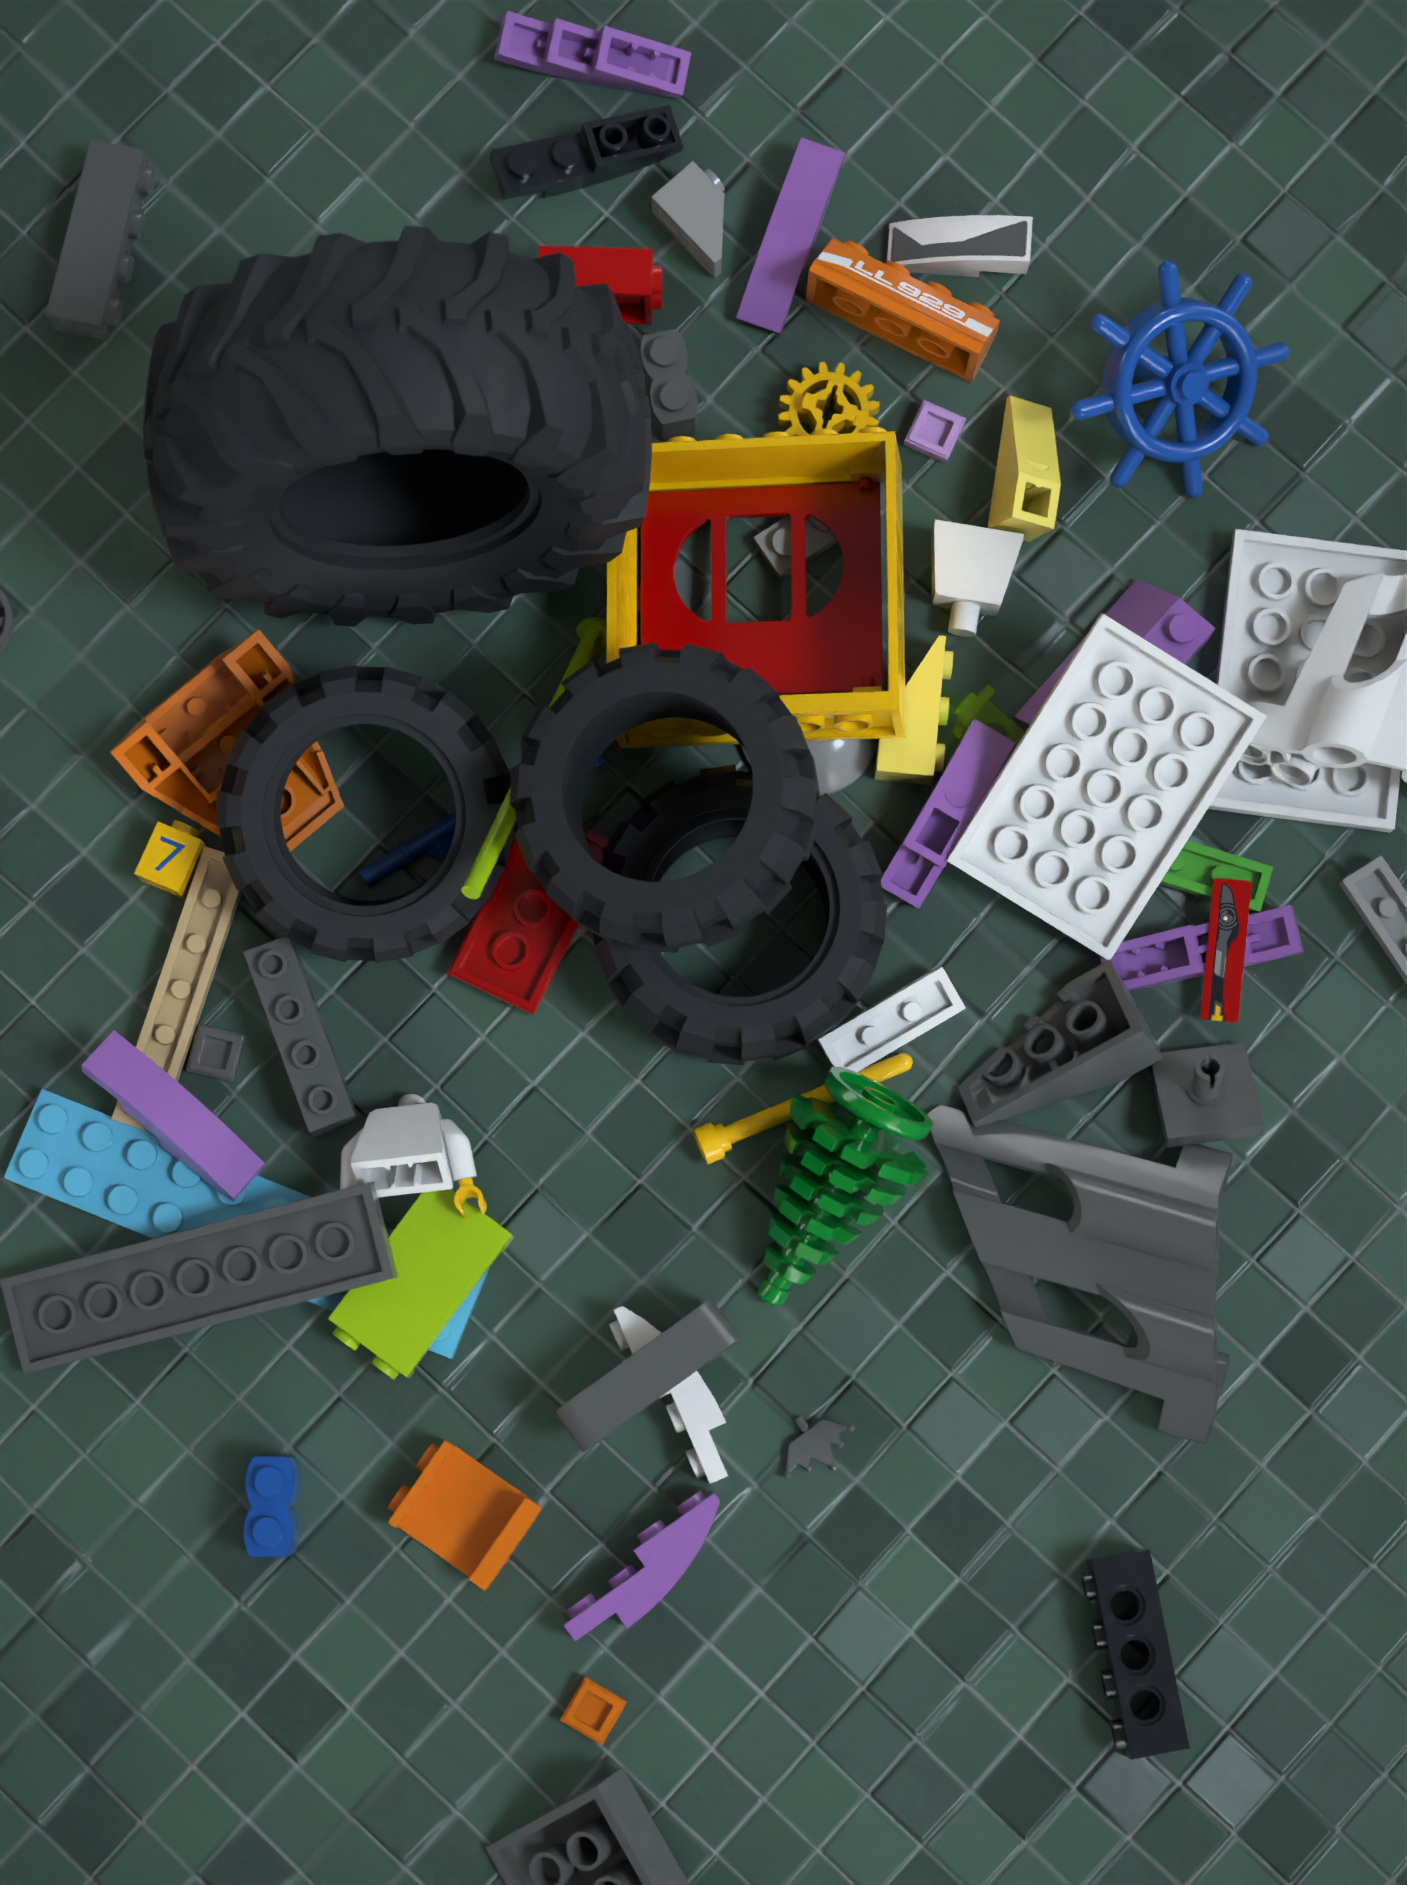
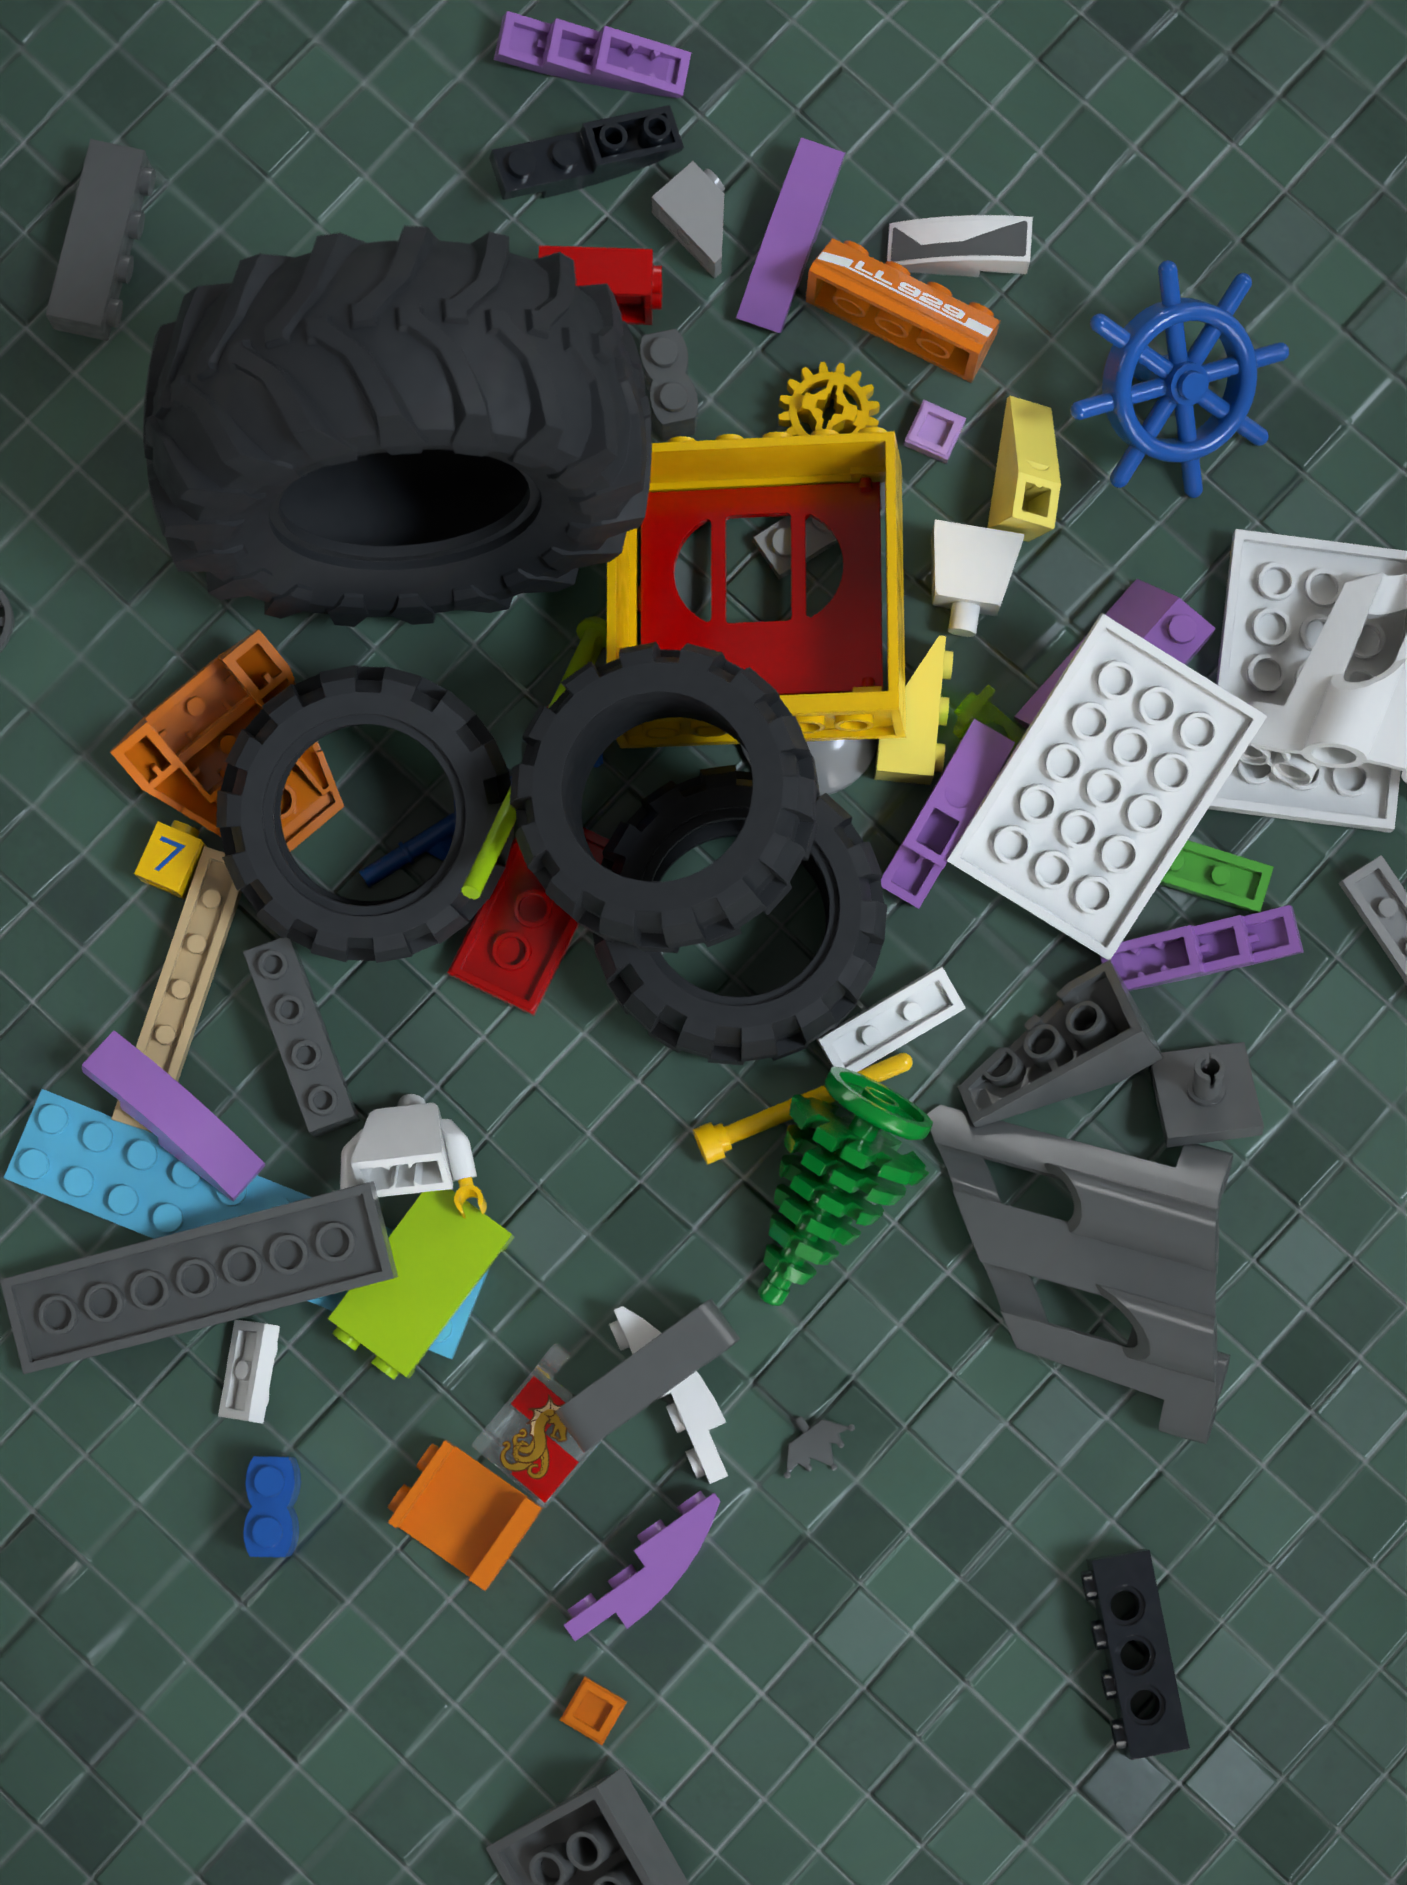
flat silver tile [186,1024,247,1084] -> none
red sticker [1200,878,1252,1023] -> none
none -> white plate [218,1319,280,1423]
none -> flag [471,1343,603,1509]

